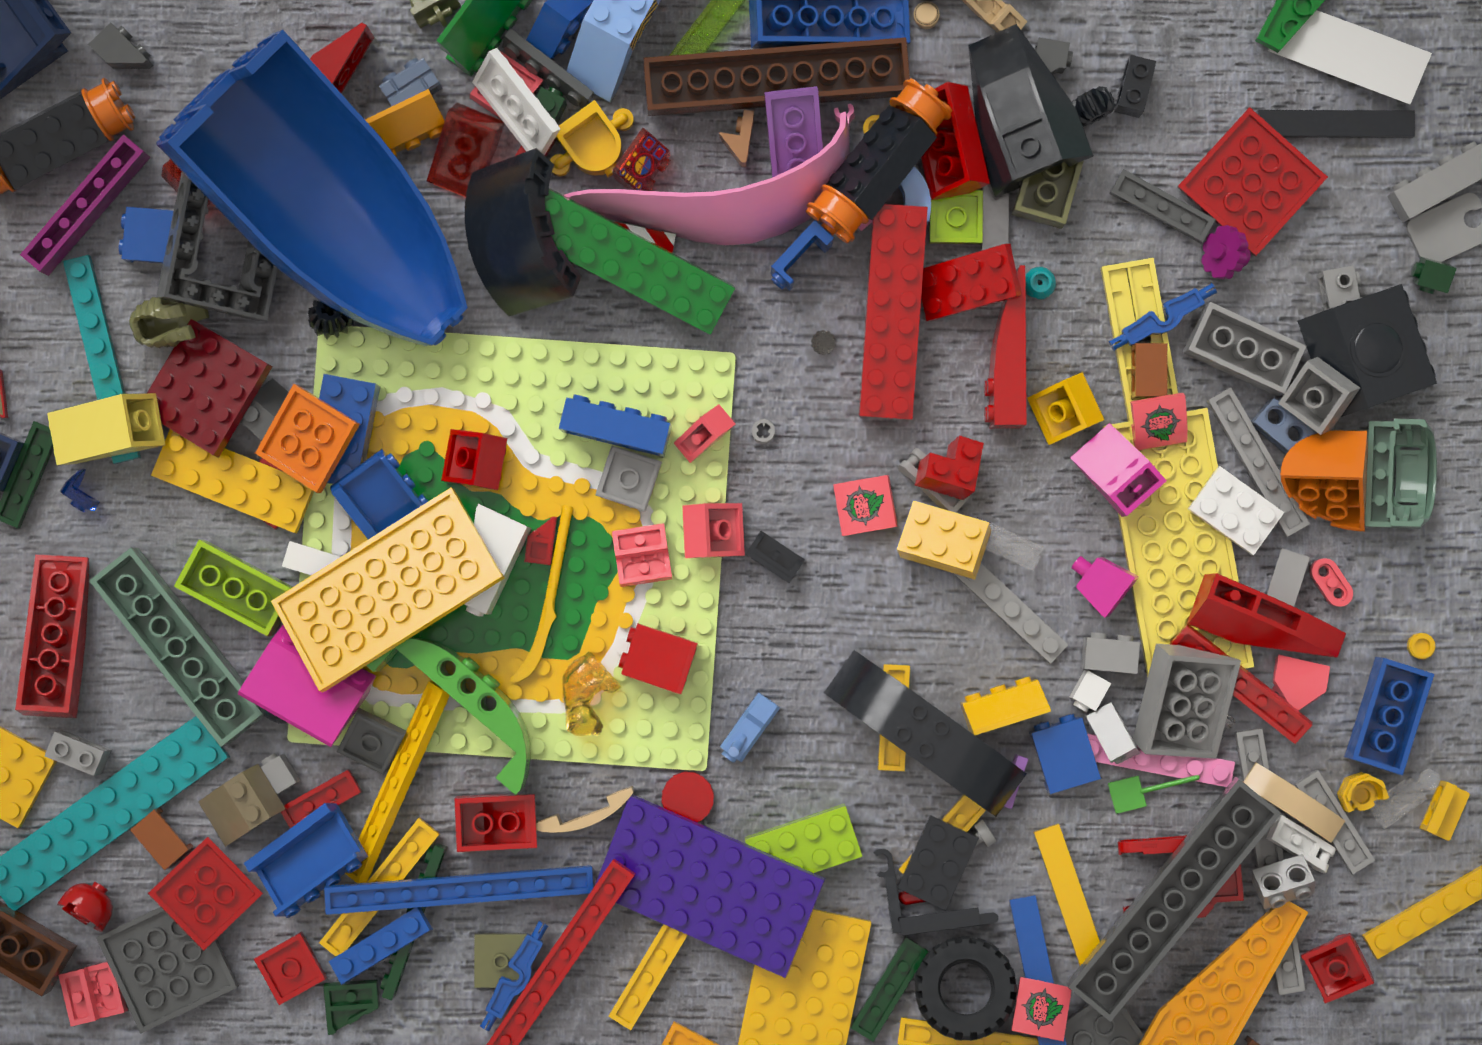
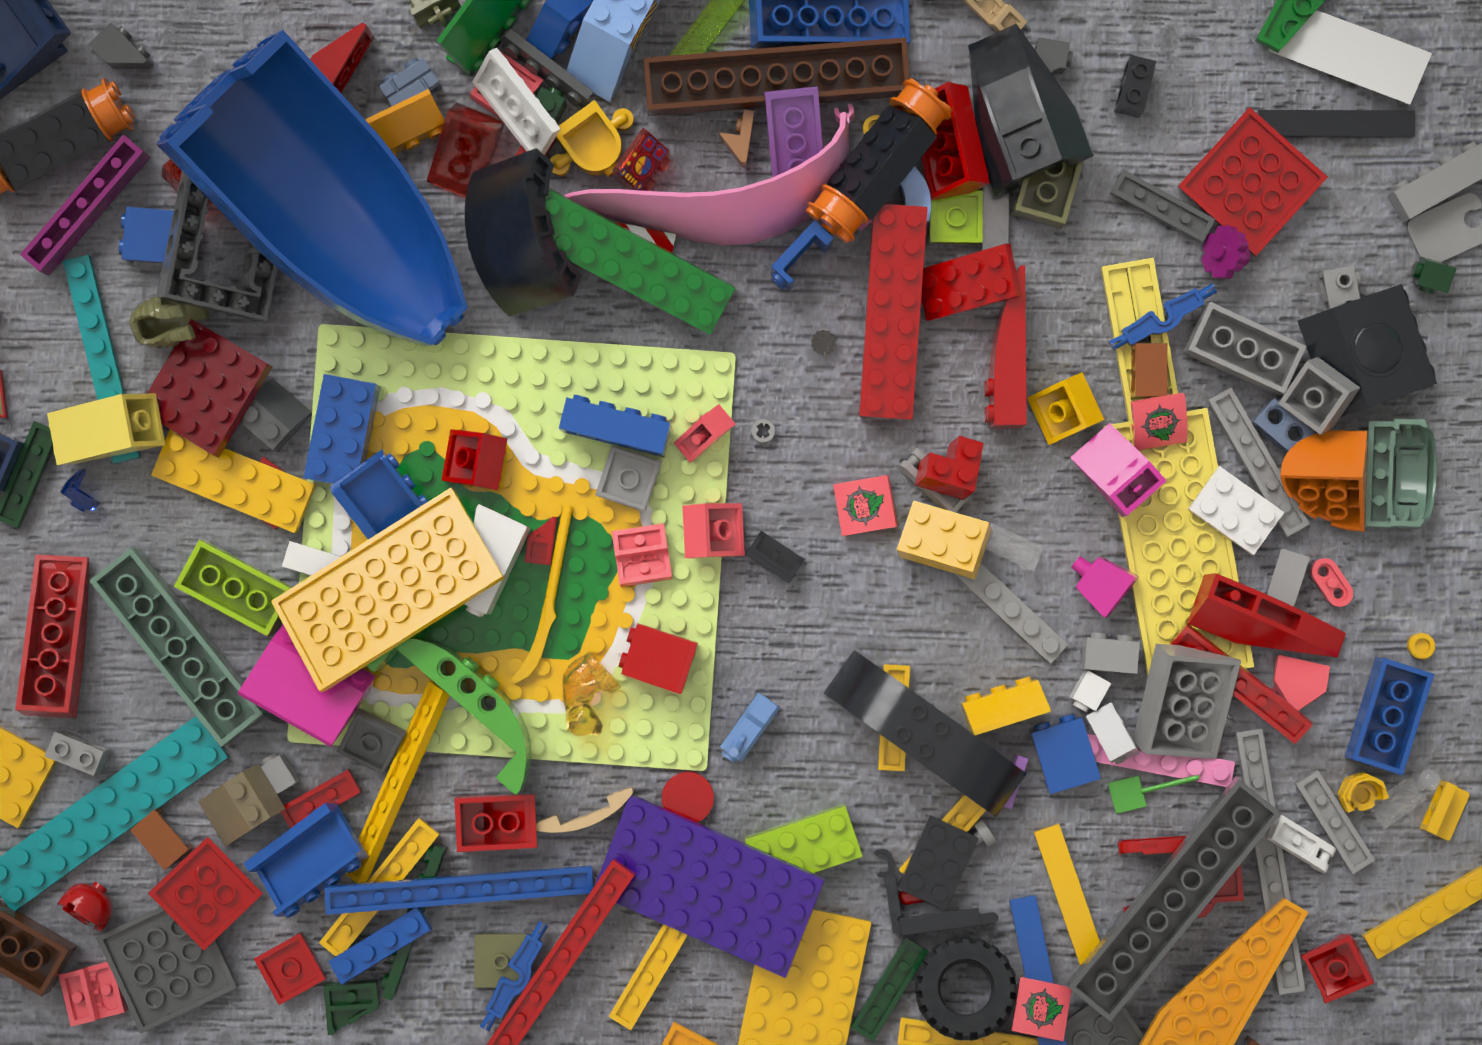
orange plate [255,384,360,493] -> none
black gear [308,300,353,339] -> none
tan piece [913,1,940,29] -> none
teal plate [1025,267,1056,300] -> none
black gear [1072,86,1116,126] -> none
tan slope [1243,762,1345,843] -> none
light grey brick [1252,854,1315,909] -> none

